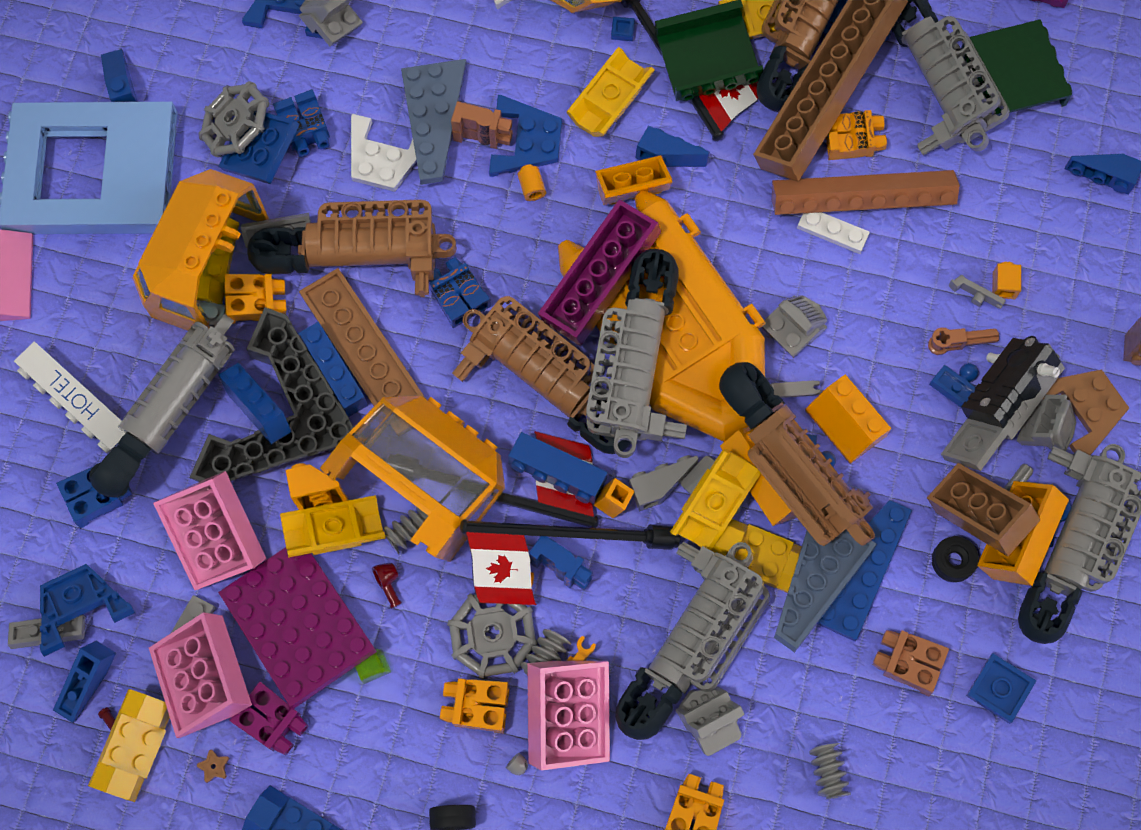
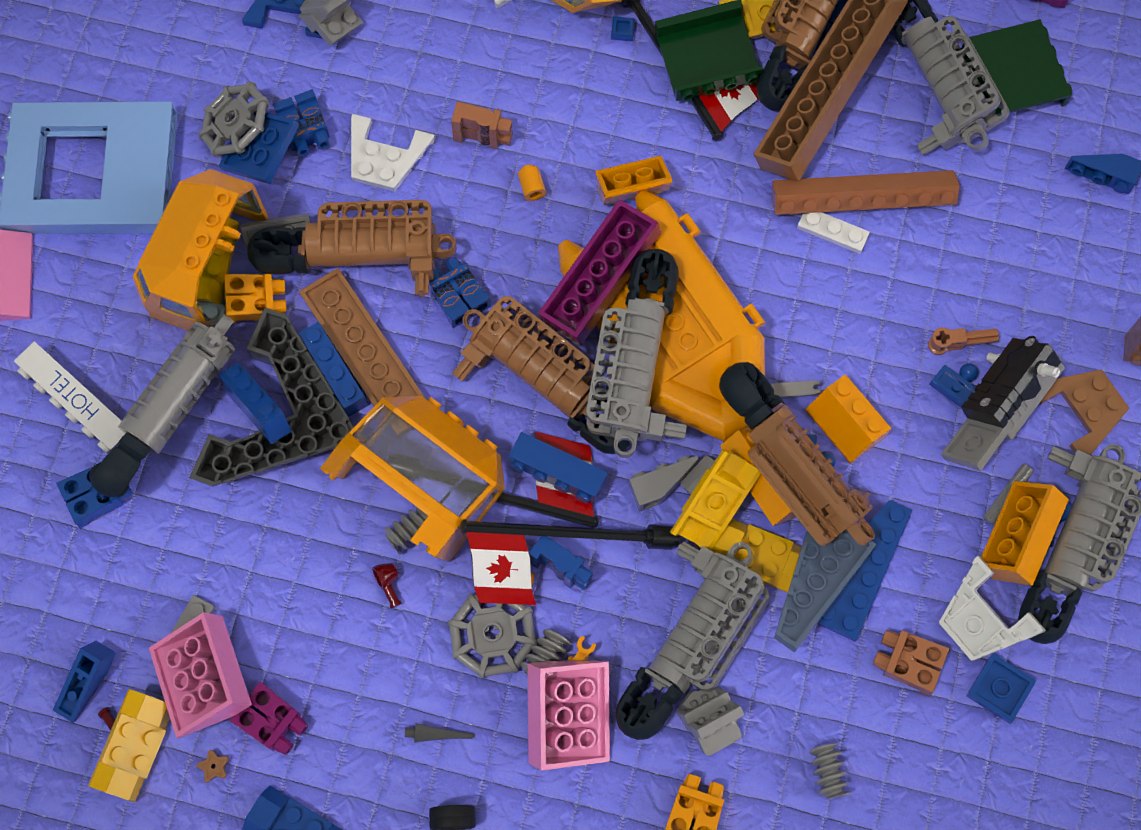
light grey plate [8,614,86,649] -> none
blue wing [40,564,135,657] -> none
blue slope [101,49,137,102] -> none
bright pink slope [153,471,267,590] -> none
magenta plate [218,547,377,710] -> none
yellow piece [280,495,385,558] -> none
light orange slope [285,463,349,510] -> none
clear neon green brick [356,649,391,684] -> none
sand blue wing [401,59,467,185] -> none
light orange hips [440,678,510,734] -> none
blue wing [489,95,562,177] -> none
light grey hinge [506,753,528,775] -> none
yellow piece [567,47,655,137] -> none
light orange brick [594,478,635,518] -> none
blue slope [635,125,710,167] -> none
light grey piece [762,295,827,358] -> none
light orange hips [826,110,887,160] -> none
medium nougat brick [927,463,1040,556] -> none
black tyre [932,536,979,582] -> none
light grey piece [948,275,1006,309] -> none
light orange brick [992,262,1021,299] -> none
light grey piece [1017,395,1076,451] -> none
none -> dark grey piece [405,723,474,743]
none -> white wing [939,556,1046,661]

